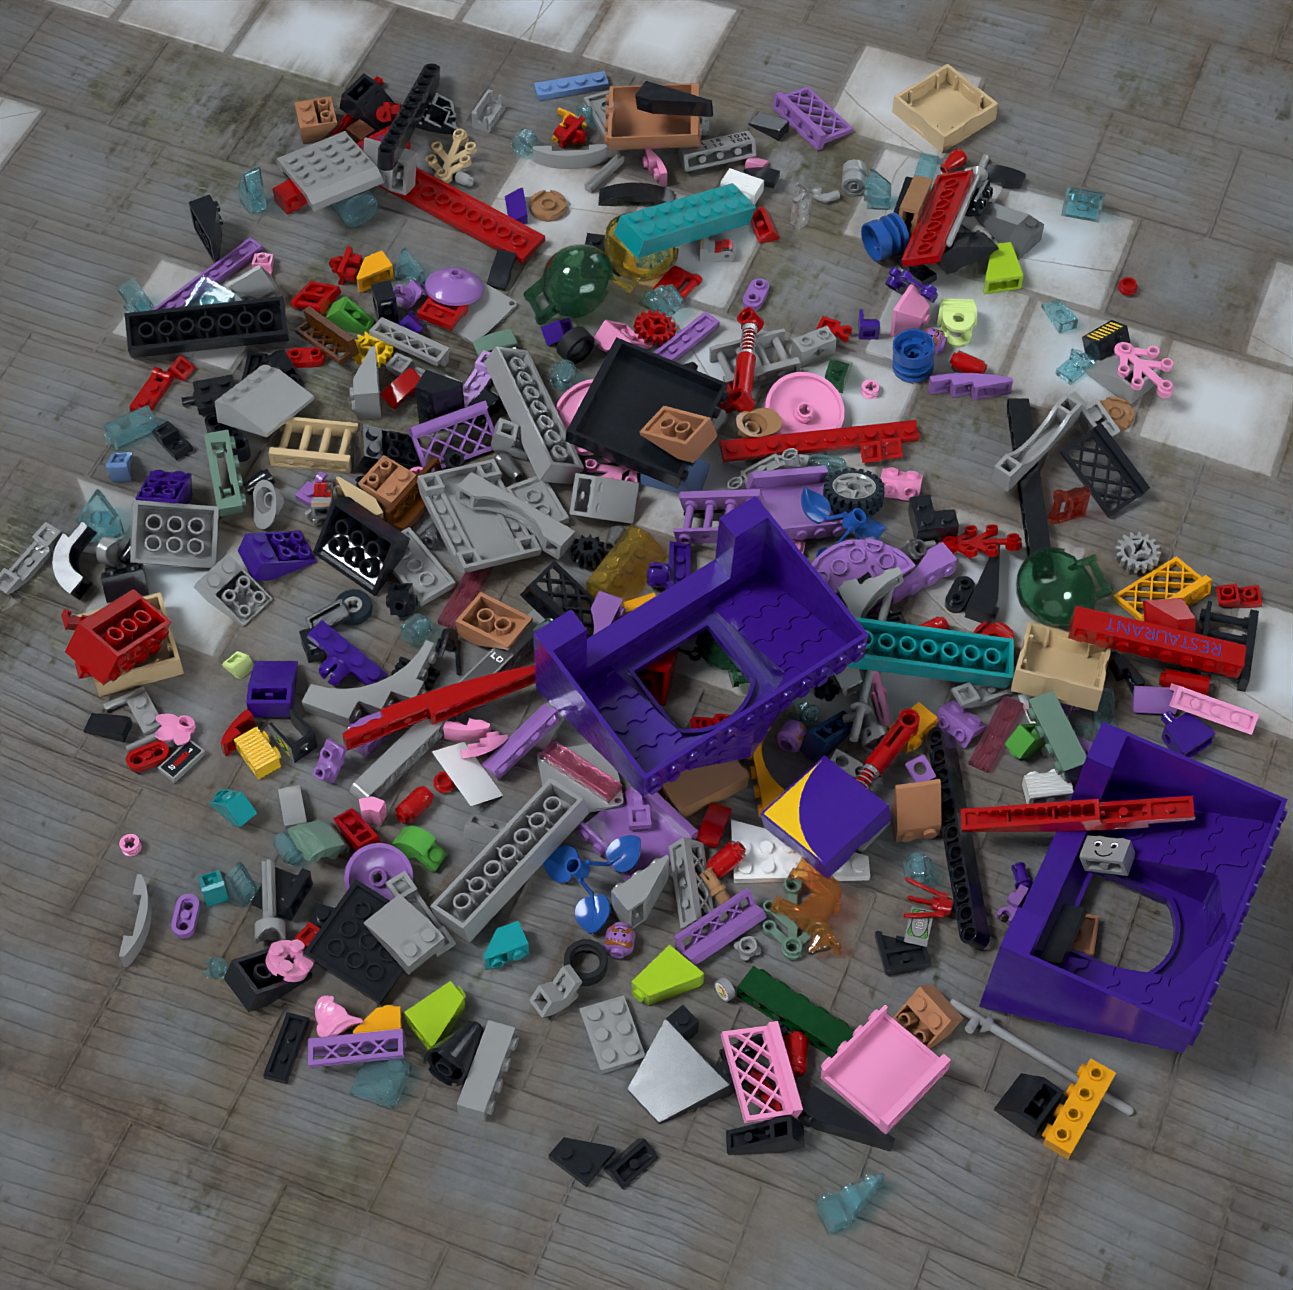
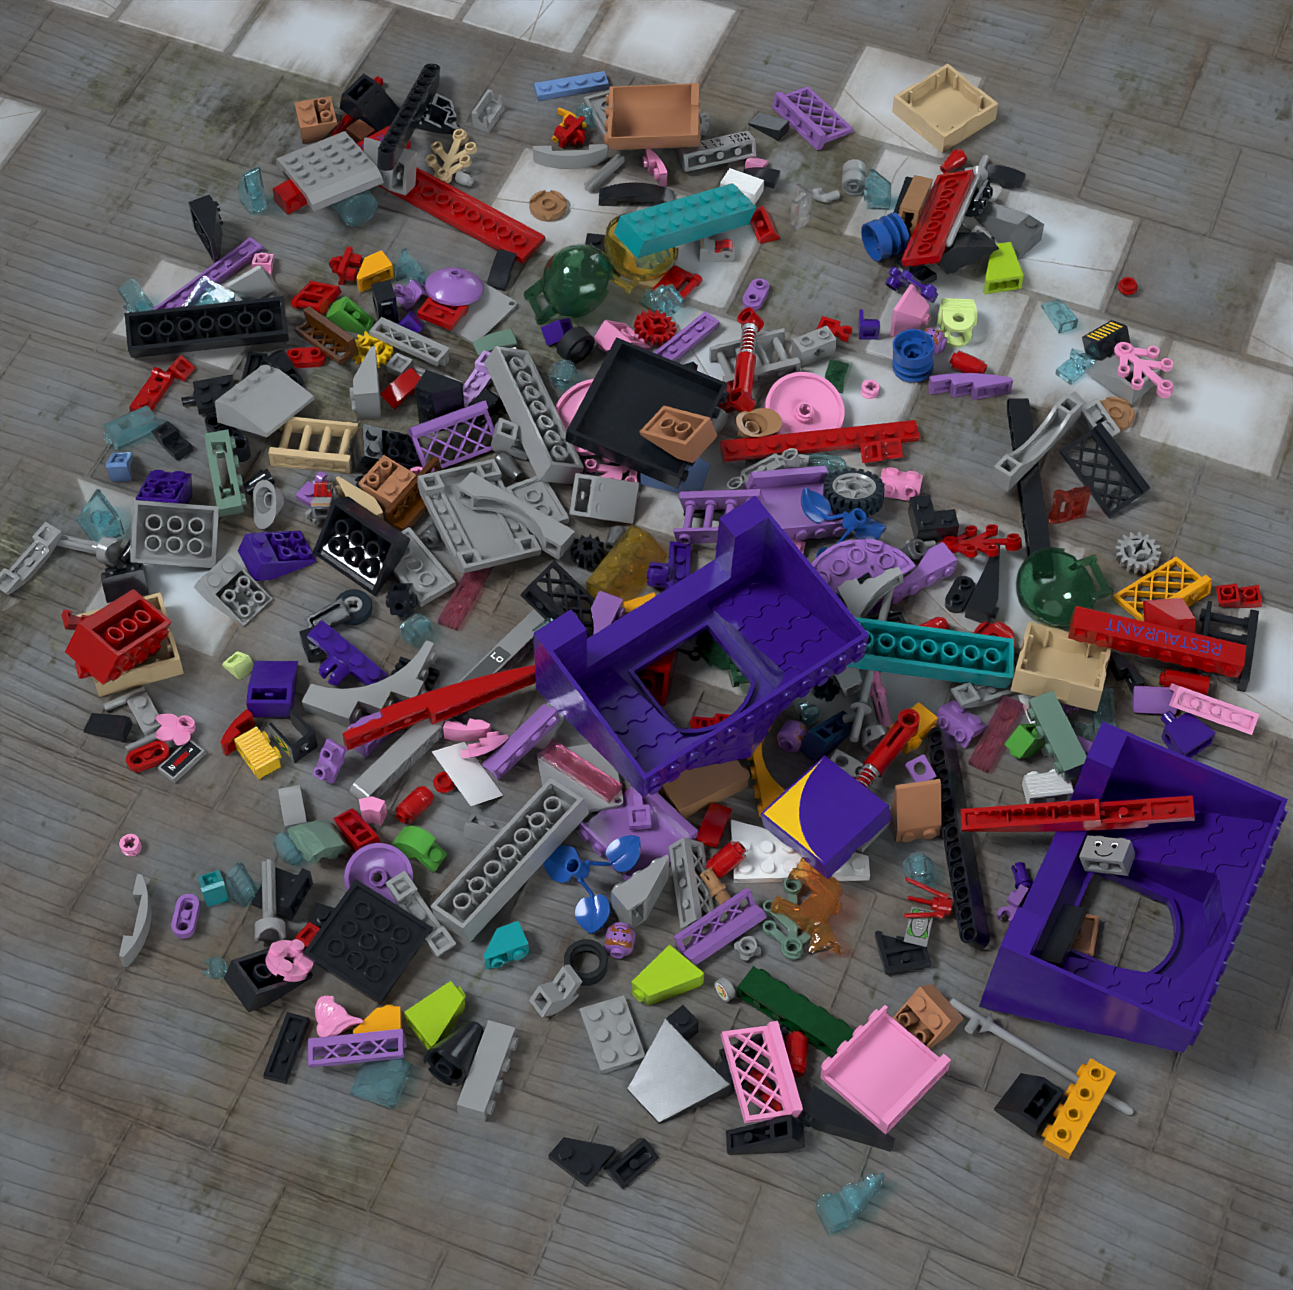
arch [52,522,97,600] -> none
teal slope [209,789,257,827] -> none
light grey slope [364,894,445,975] -> none
red hips [376,102,402,123] -> none
black plant [430,628,461,675] -> none
black cone [444,450,464,469] -> none
nougat slope [456,592,533,650] -> none
dark purple slope [505,187,528,224] -> none
clear light blue head [511,128,538,156] -> none
black slope [635,81,714,117] -> none
clear light blue tile [913,152,939,179] -> none
clear light blue slope [1061,186,1105,223] -> none

